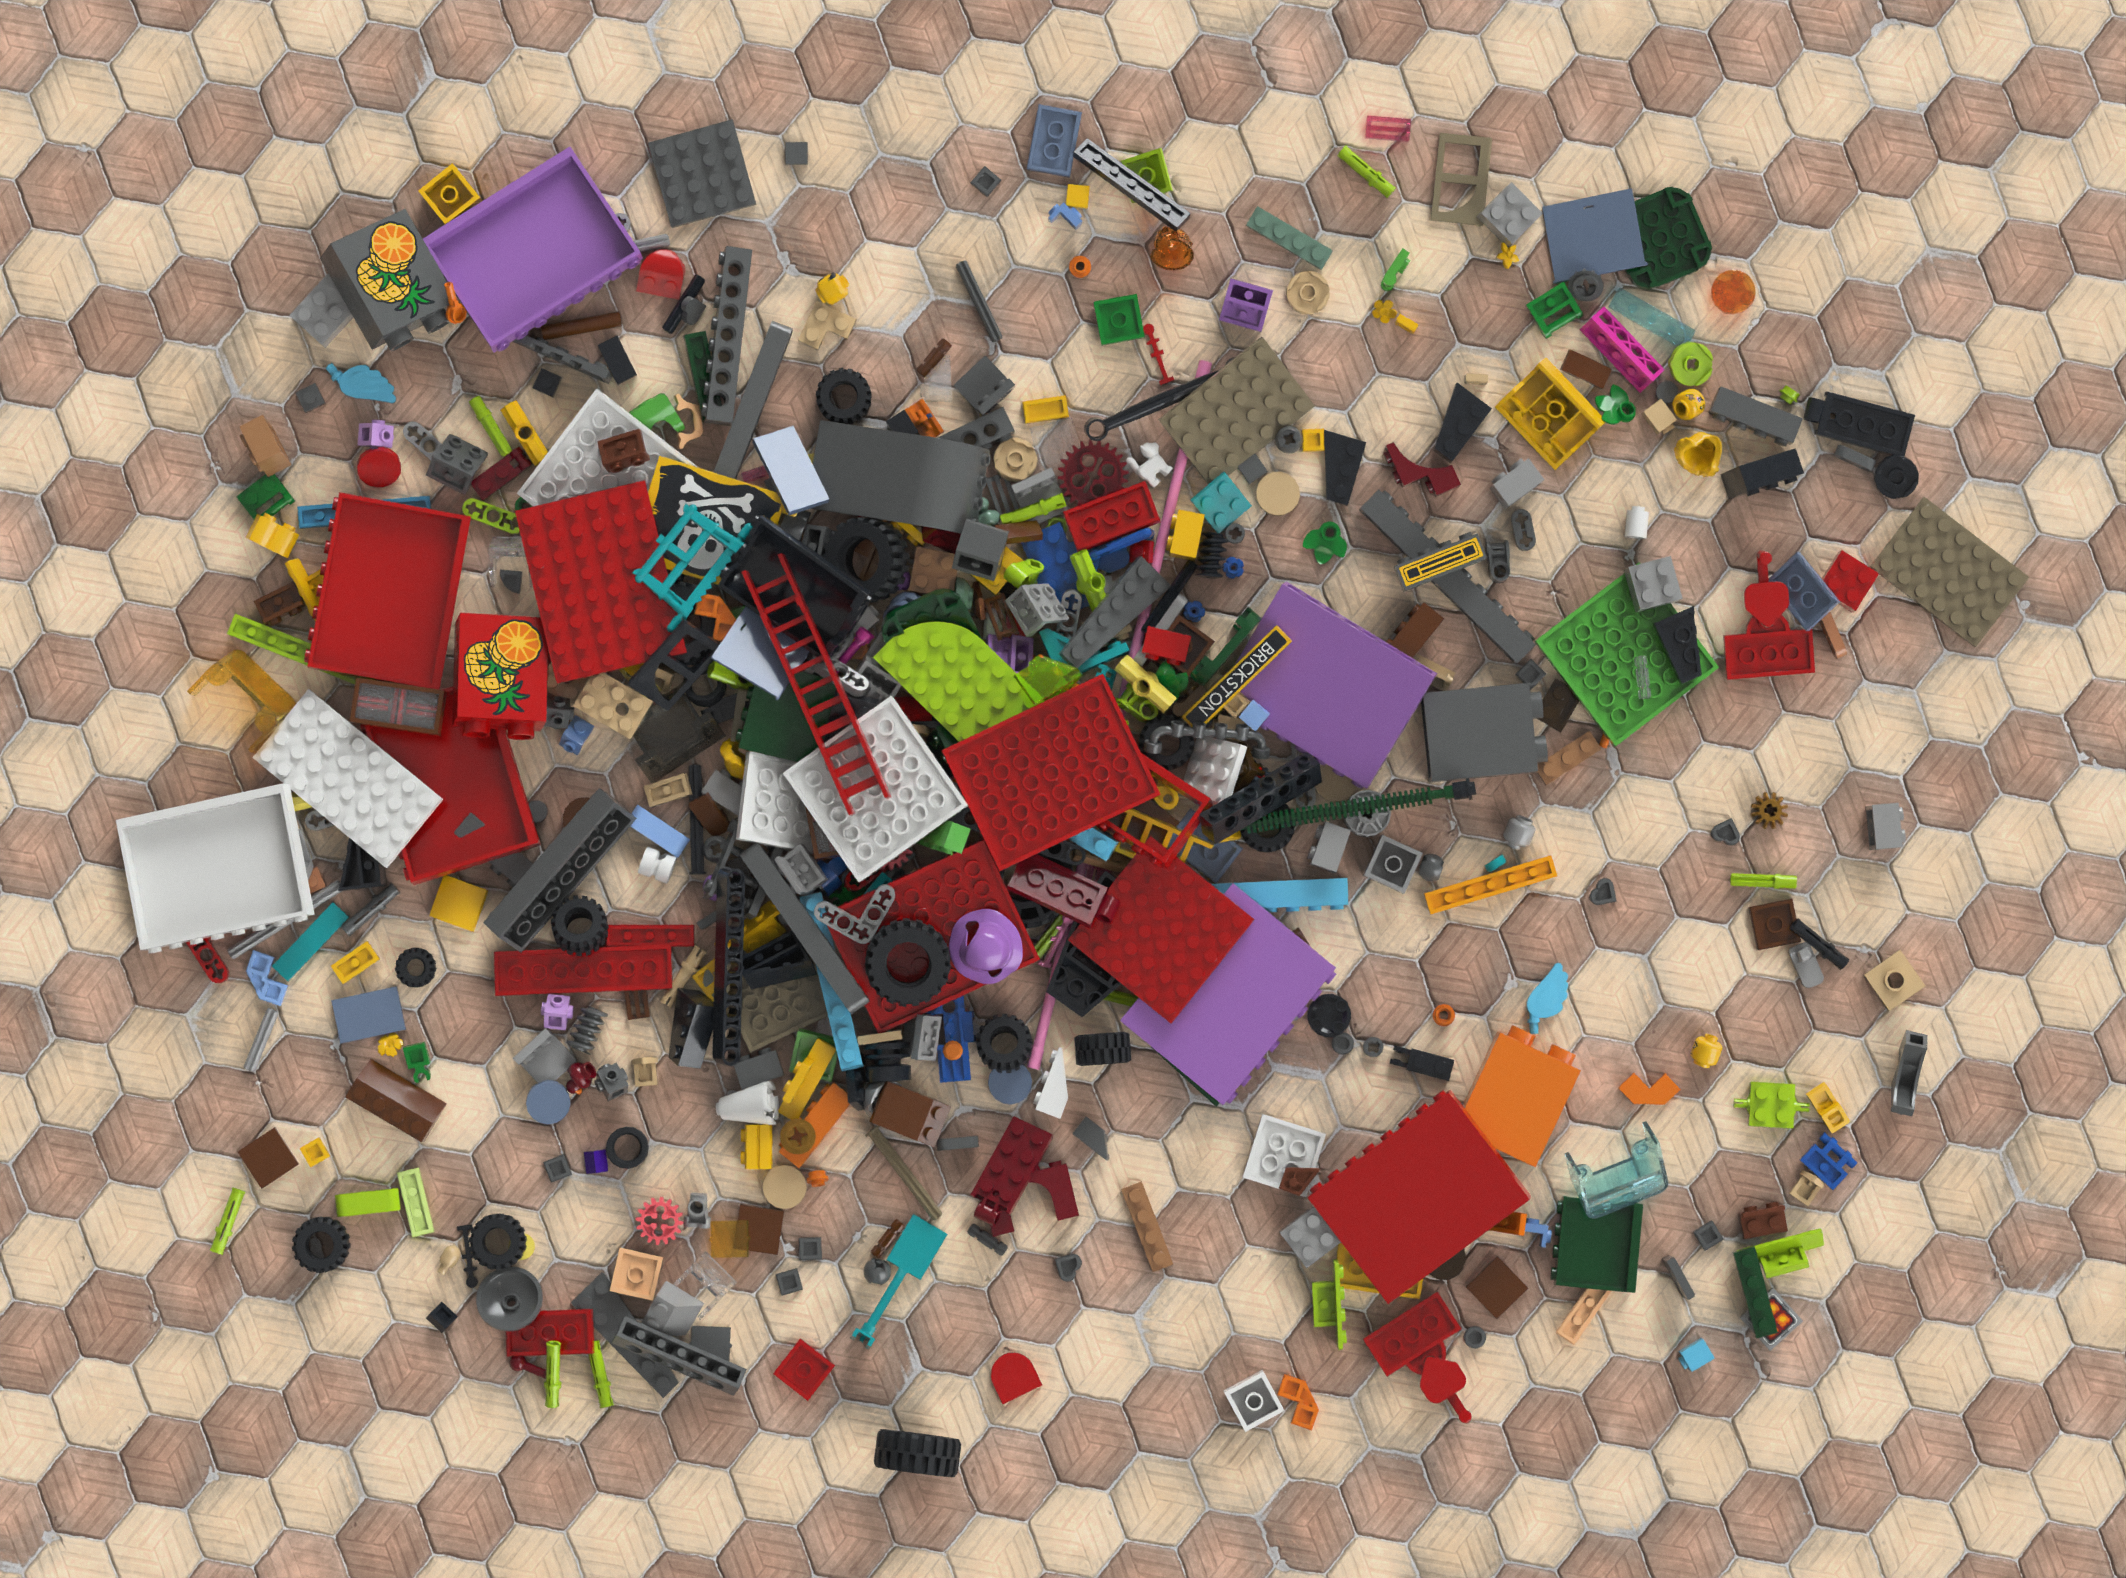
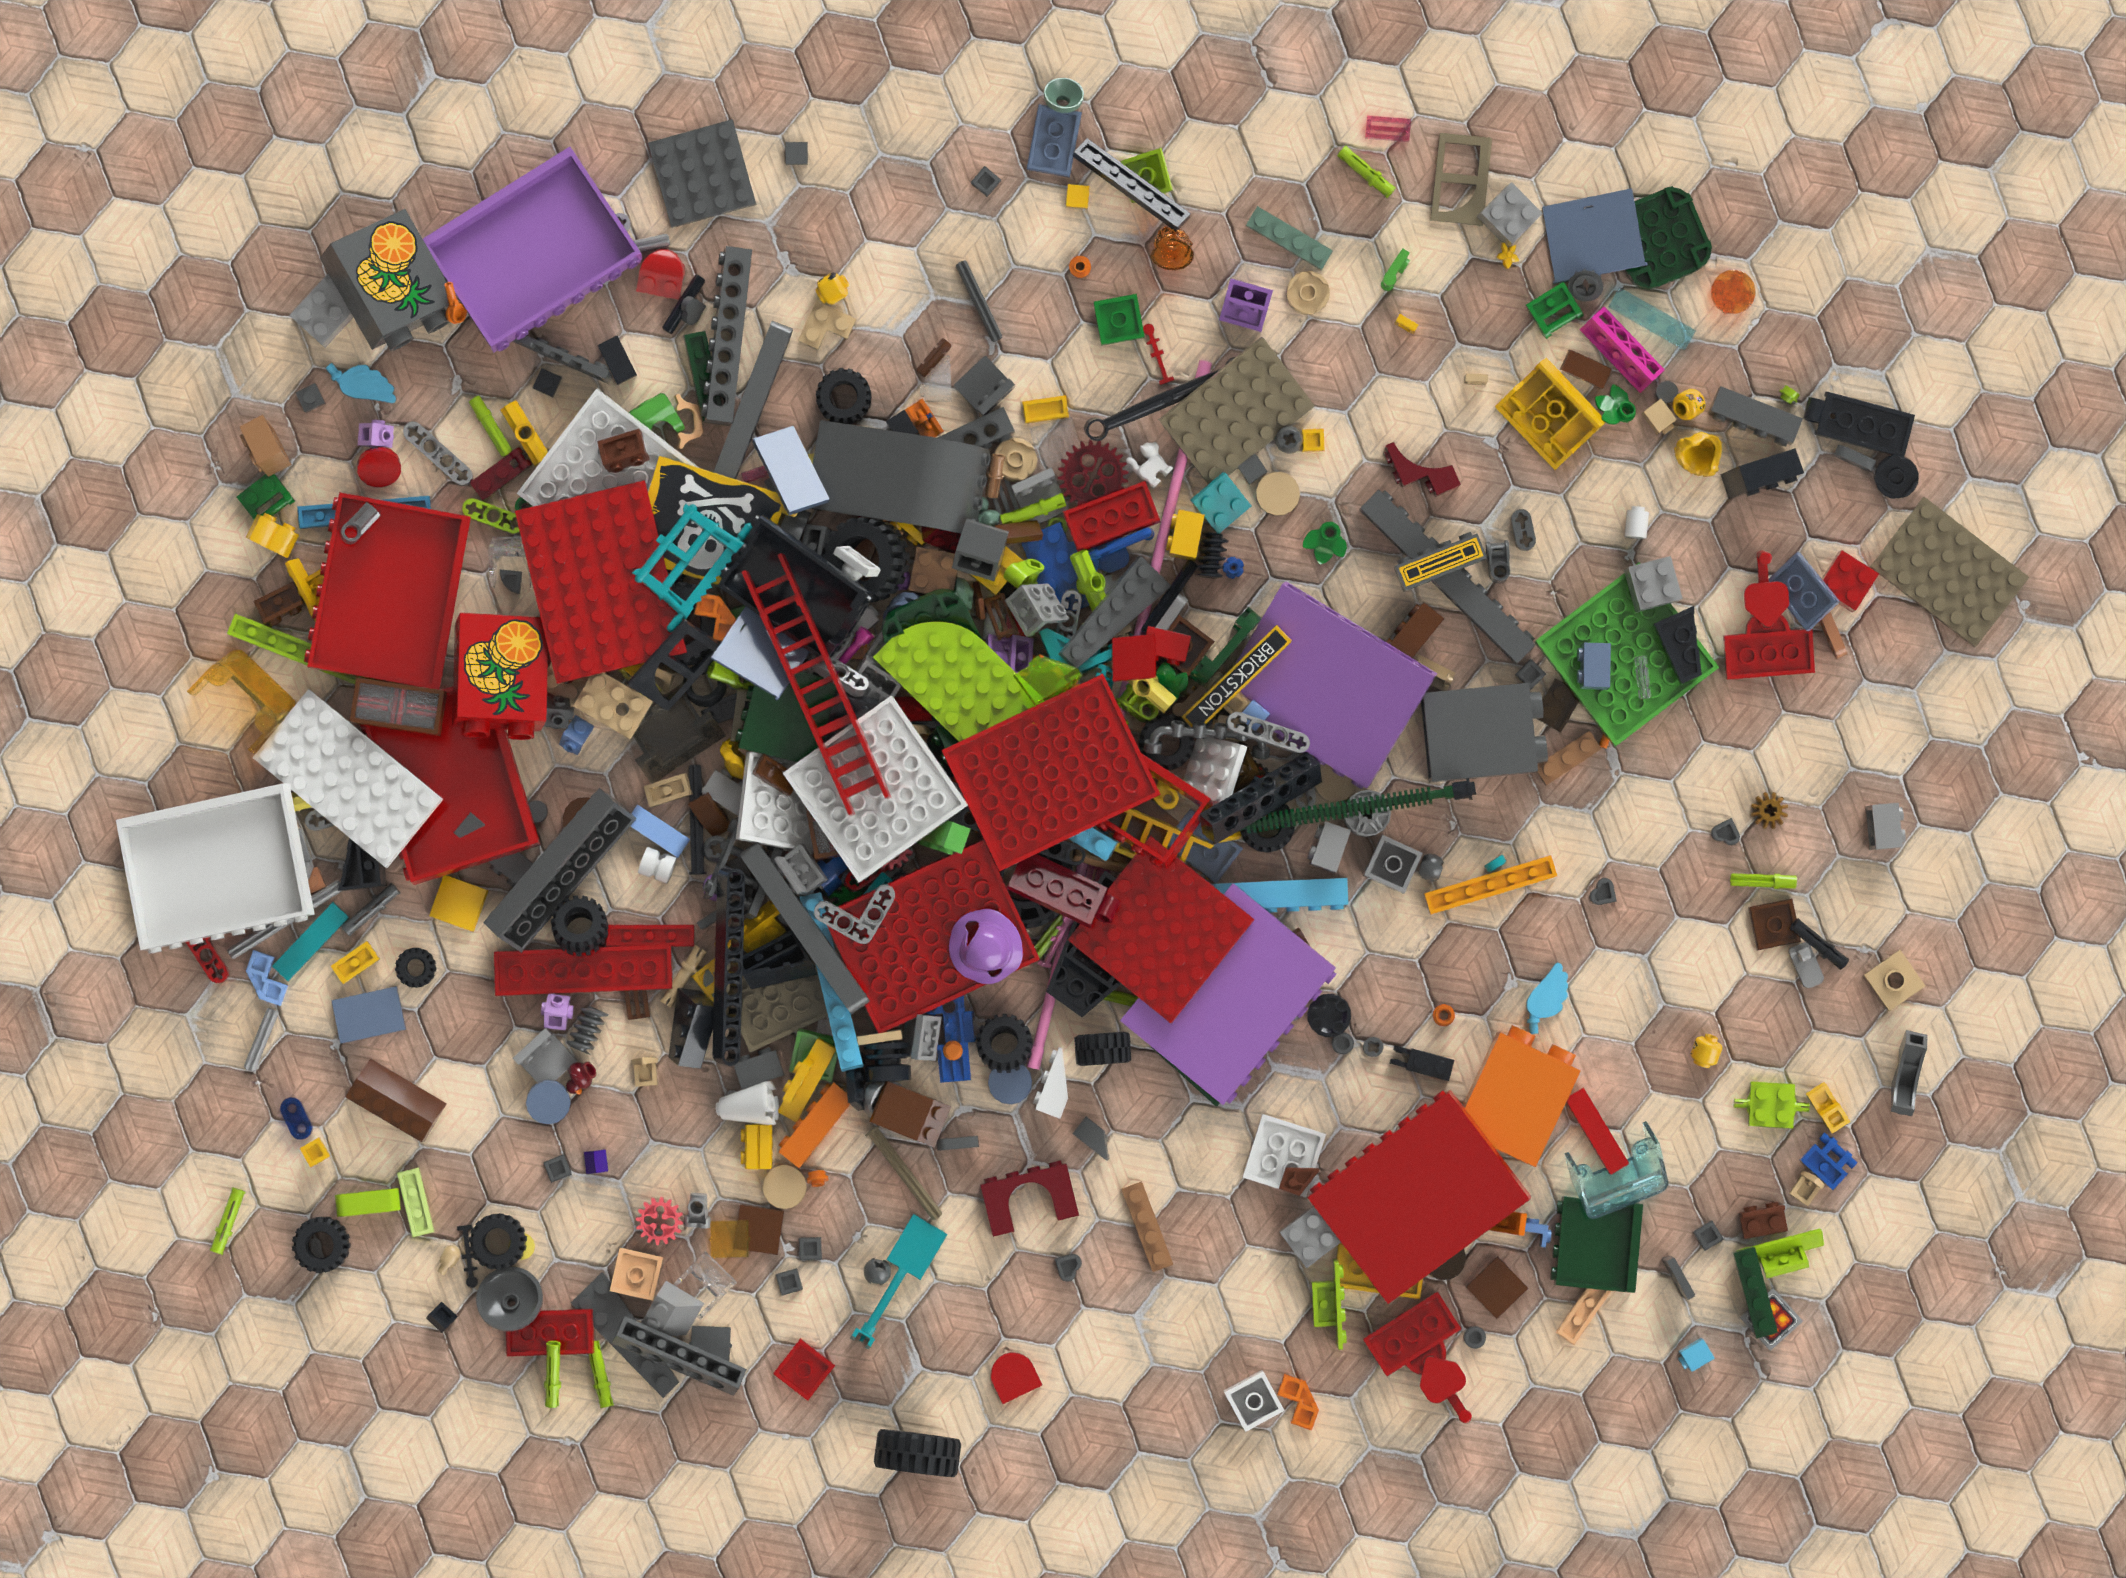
reddish brown tile [238,1127,299,1189] -> none
yellow plant [378,1033,404,1057] -> none
green plate [403,1041,431,1083] -> none
yellow brick [418,163,483,224] -> none
dark grey bracket [426,434,488,495] -> none
dark red bar [509,1356,546,1379] -> none
reddish brown piece [541,311,622,340] -> none
dark grey brick [594,1063,629,1101] -> none
black tyre [606,1126,649,1169] -> none
pearl gold gear [780,1119,816,1154] -> none
black tyre [865,918,951,1007] -> none
reddish brown axle [871,1219,905,1259] -> none
dark grey axle [967,1224,1008,1256] -> none
dark red hinge [970,1116,1053,1226] -> none
medium blue bracket [1048,202,1082,230] -> none
red plate [1129,540,1154,564] -> none
blue plate [1183,601,1205,622] -> none
dark grey bush [1225,523,1245,544] -> none
black wing [1324,430,1366,506] -> none
yellow plant [1372,300,1397,323] -> none
black wedge [1433,383,1492,464] -> none
light grey brick [1490,458,1545,510] -> none
light grey head [1503,815,1536,850] -> none
orange tile [1618,1072,1681,1105] -> none
lime plate [1668,341,1713,386] -> none
none -> clear blue plate [280,1097,313,1140]
none -> flat silver piece [340,502,381,544]
none -> reddish brown tile [752,754,794,797]
none -> white tile [833,546,881,581]
none -> medium nougat axle [985,454,1006,498]
none -> sand green piece [1044,78,1084,113]
none -> red piece [1112,634,1156,682]
none -> light grey beam [1226,712,1310,754]
none -> red tile [1566,1088,1629,1175]
none -> sand blue brick [1577,642,1611,690]

